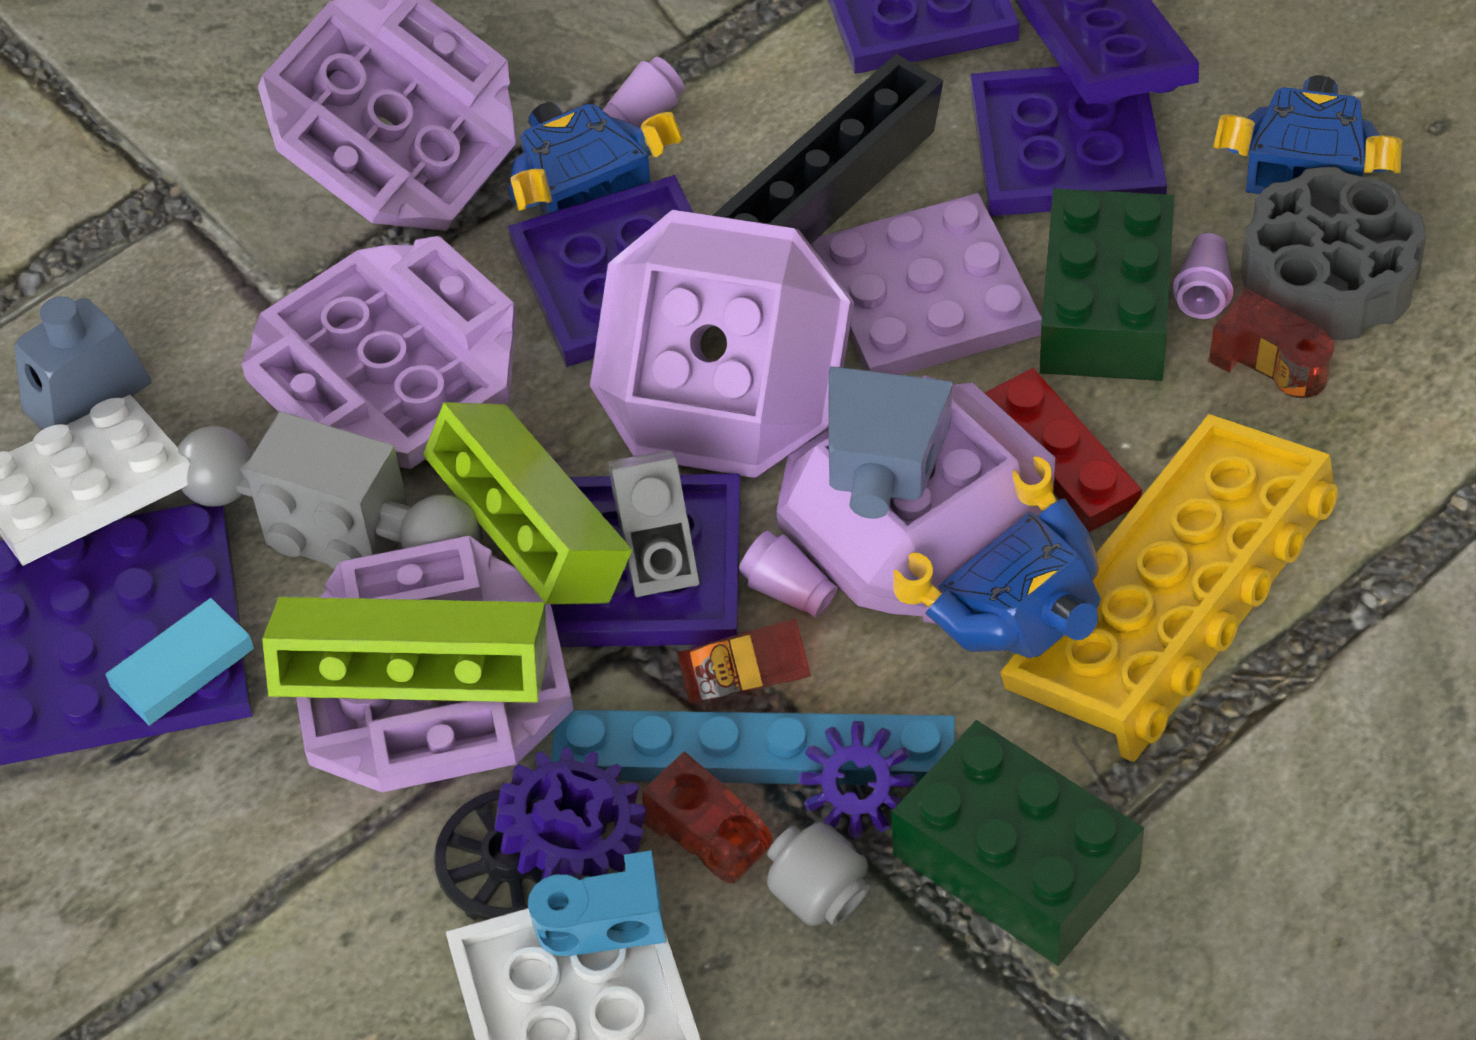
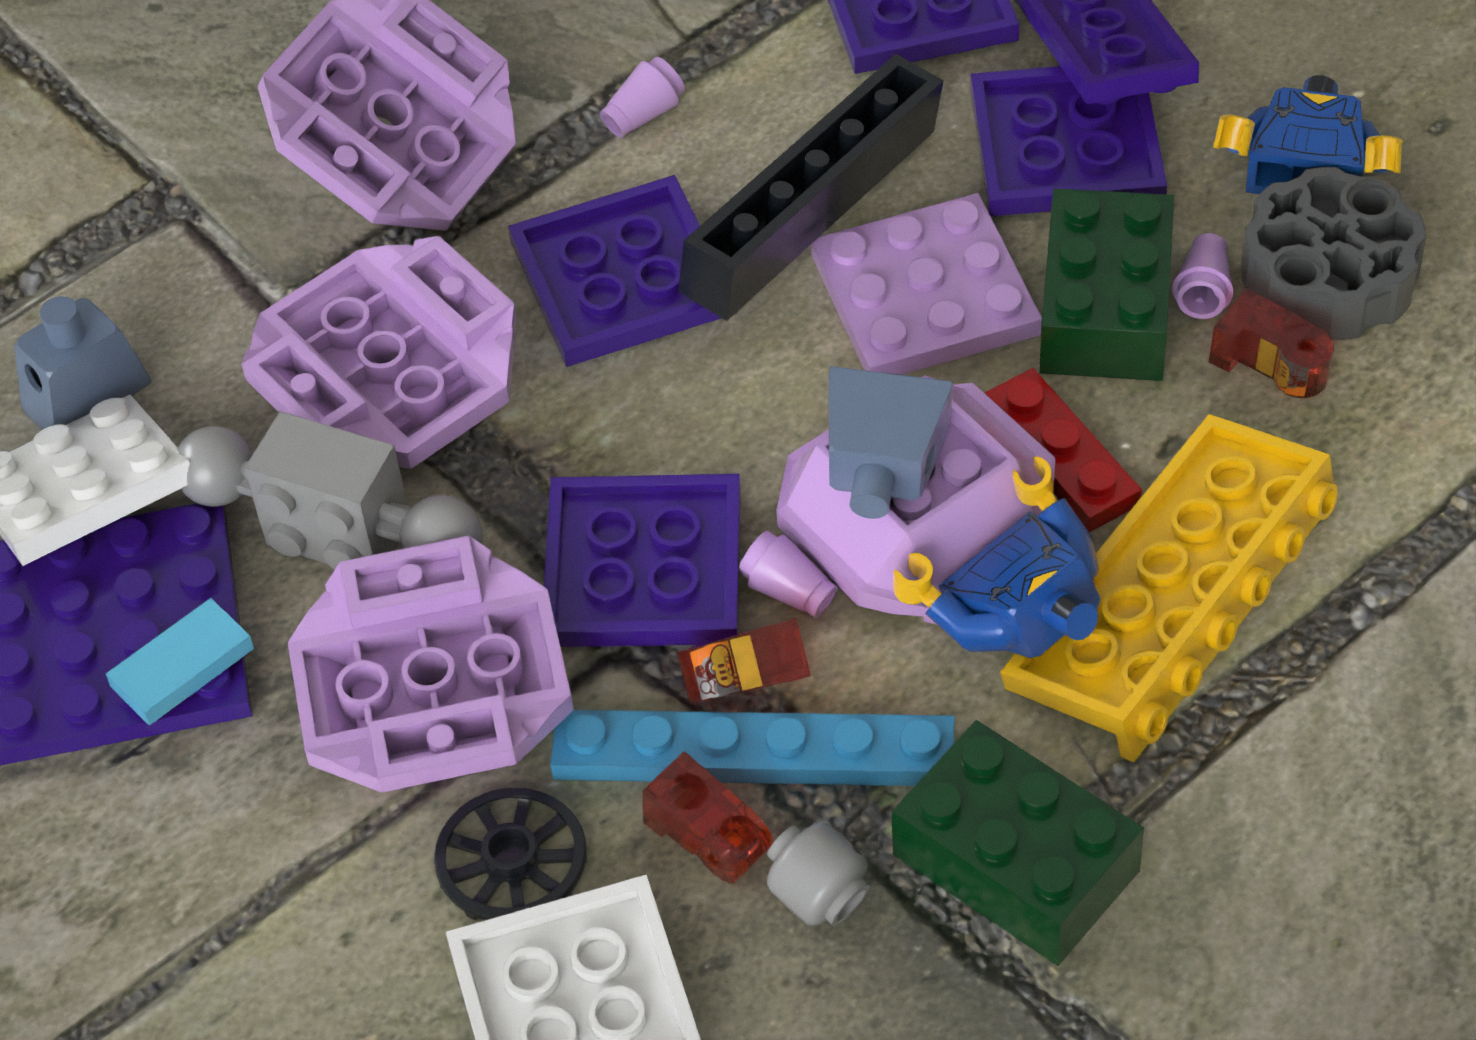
lime brick [262,597,548,703] -> none
lime brick [423,402,632,604] -> none
dark purple gear [494,748,646,880] -> none
torso [509,102,684,215] -> none
dark azure leg [528,850,666,956] -> none
lavender piece [590,210,854,478] -> none
light grey slope [607,450,700,597] -> none
dark purple gear [799,721,916,838] -> none

